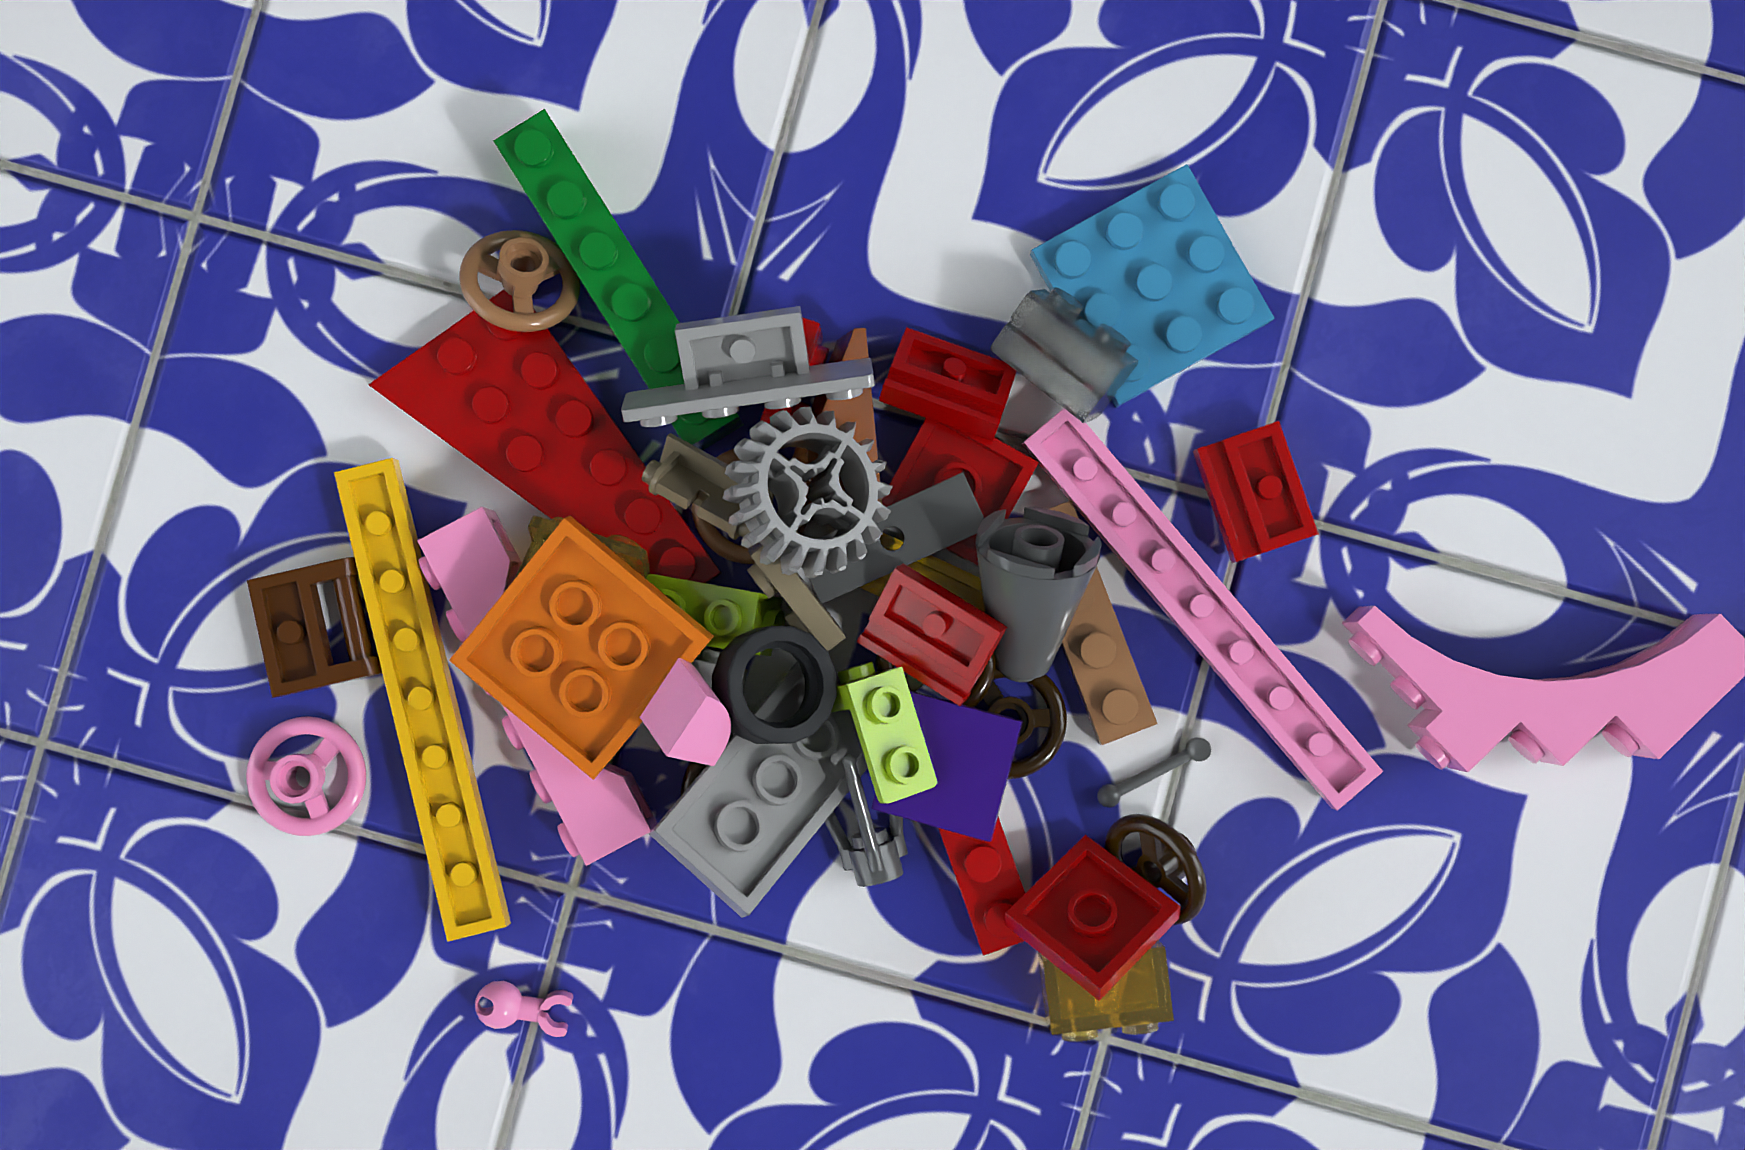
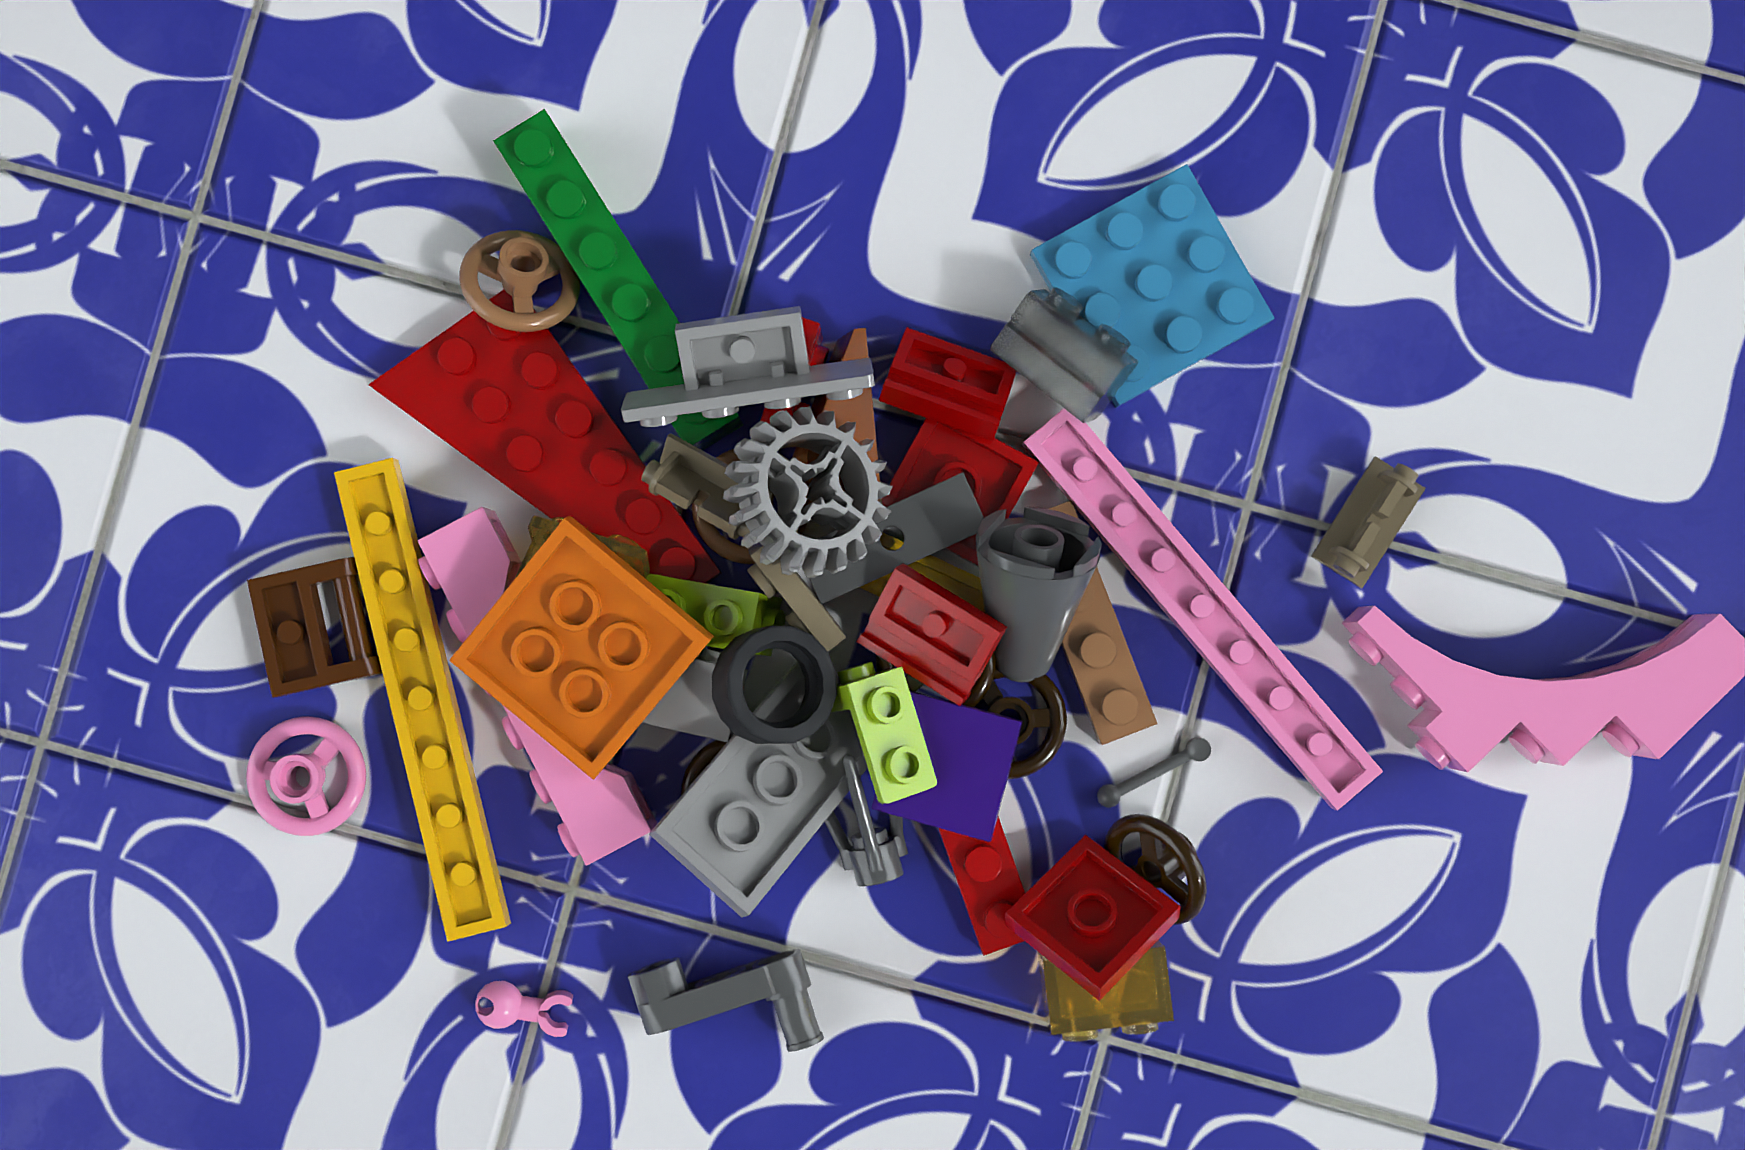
bright pink brick [640,658,731,766] -> none
red plate [1193,421,1319,563] -> none
none -> dark grey beam [627,949,824,1052]
none -> dark tan hinge [1311,456,1426,588]

